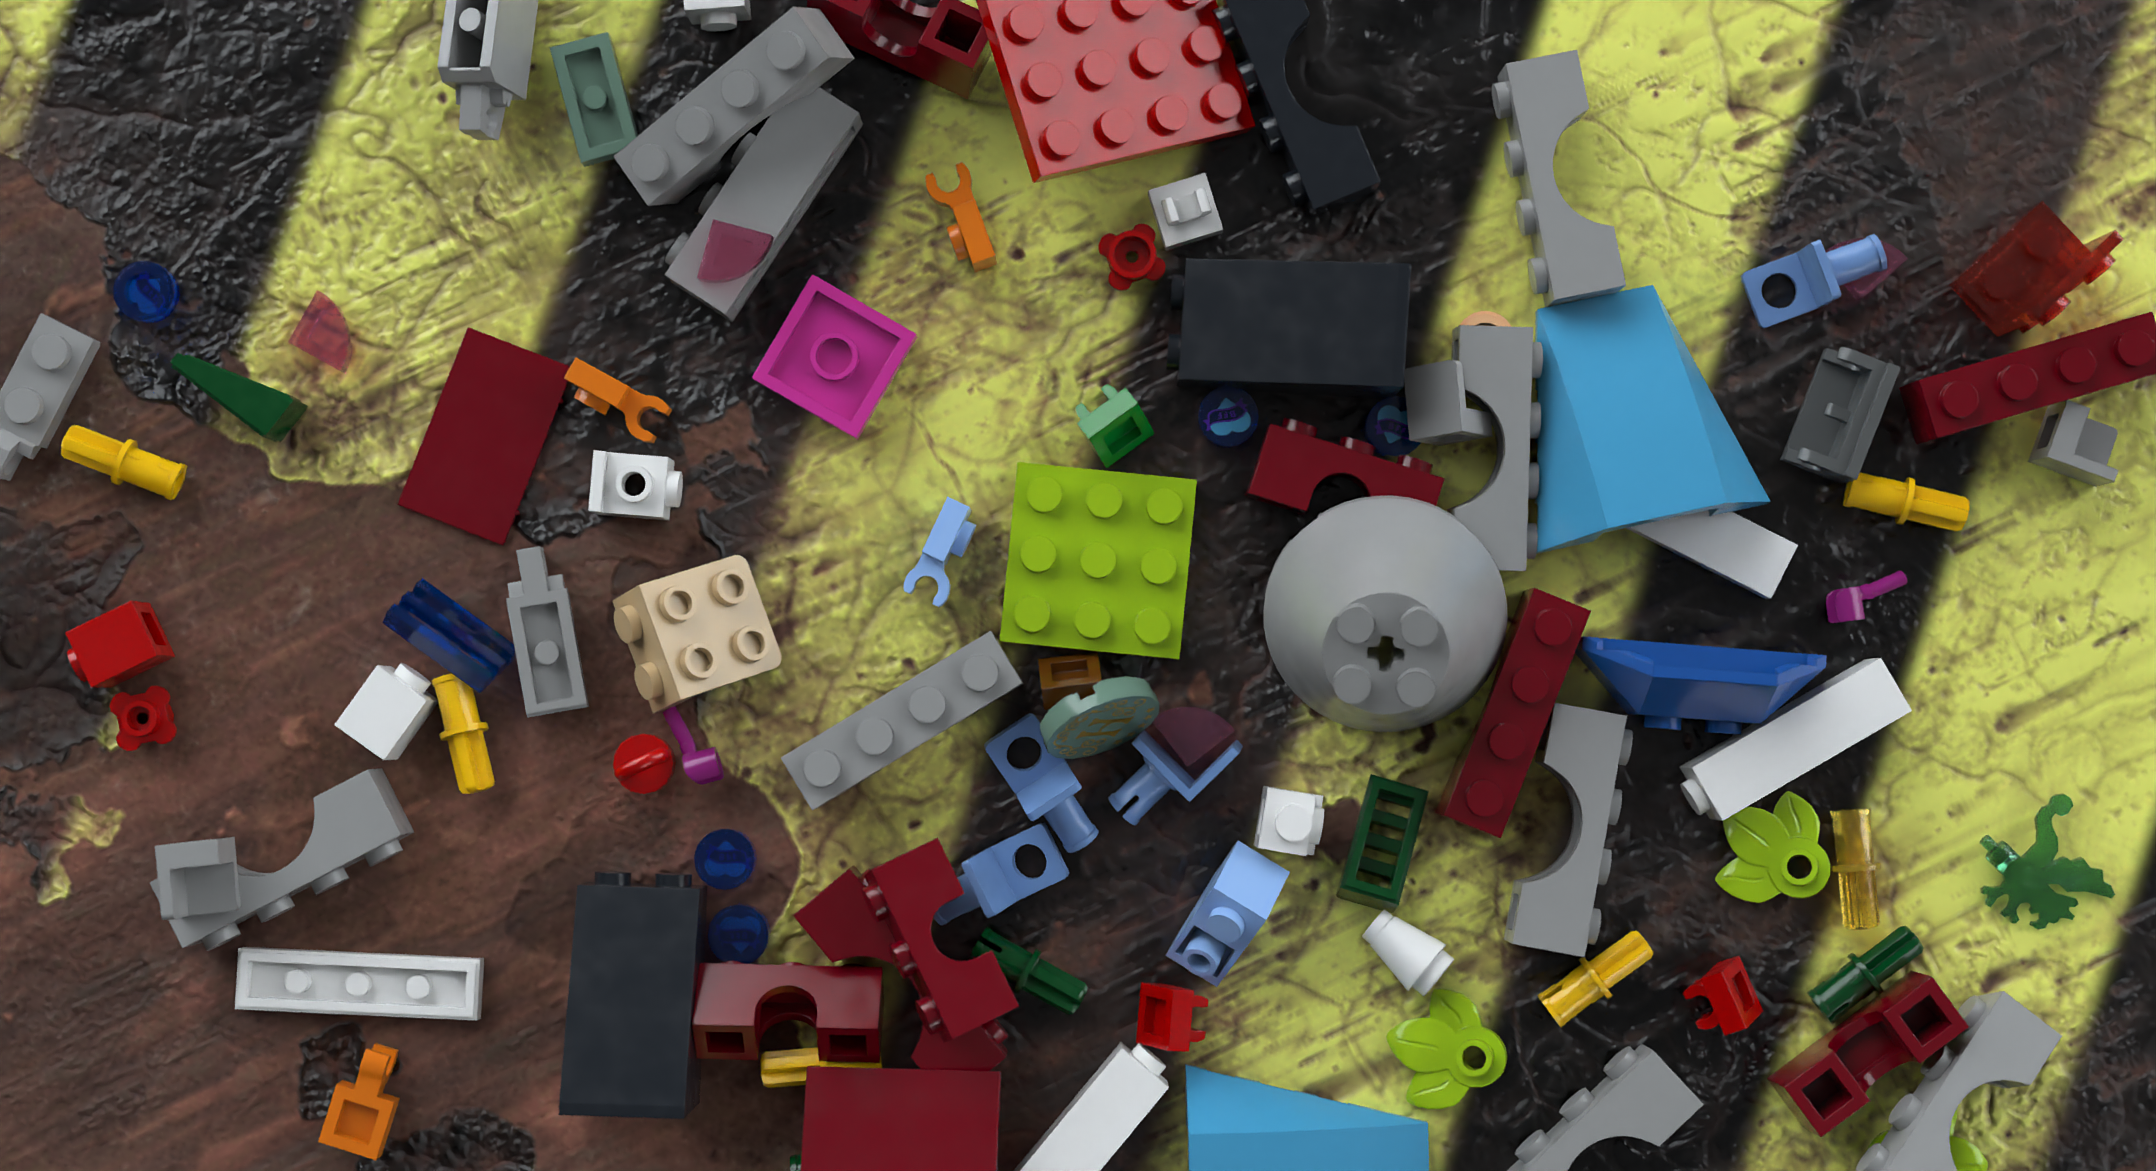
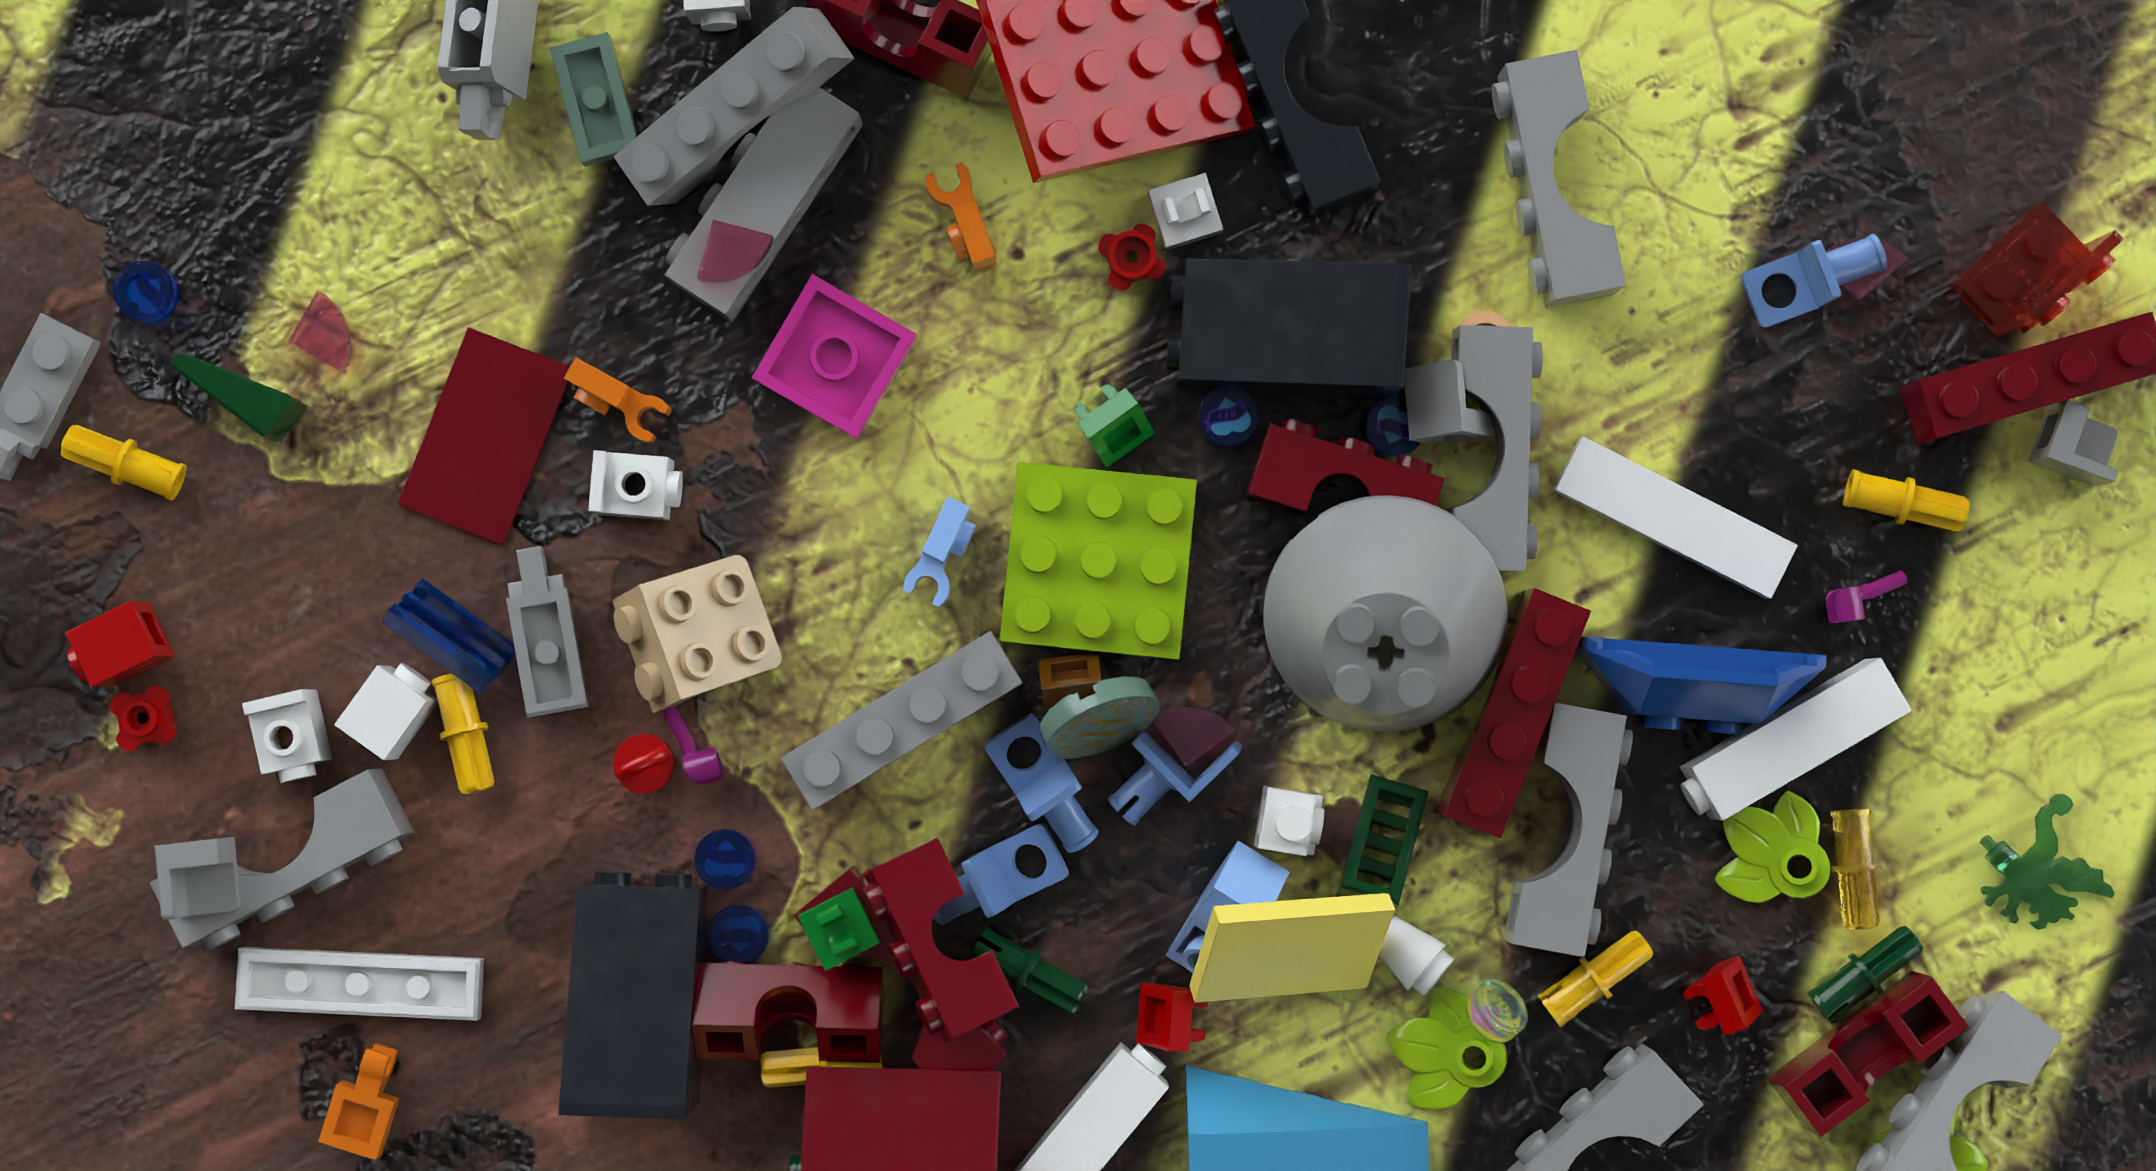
dark azure wedge [1535,285,1771,554] -> none
dark grey hinge [1780,347,1901,484] -> none
none -> white brick [242,689,333,783]
none -> green tile [798,887,882,971]
none -> light yellow tile [1189,893,1395,1003]
none -> clear light blue tile [1466,979,1528,1043]

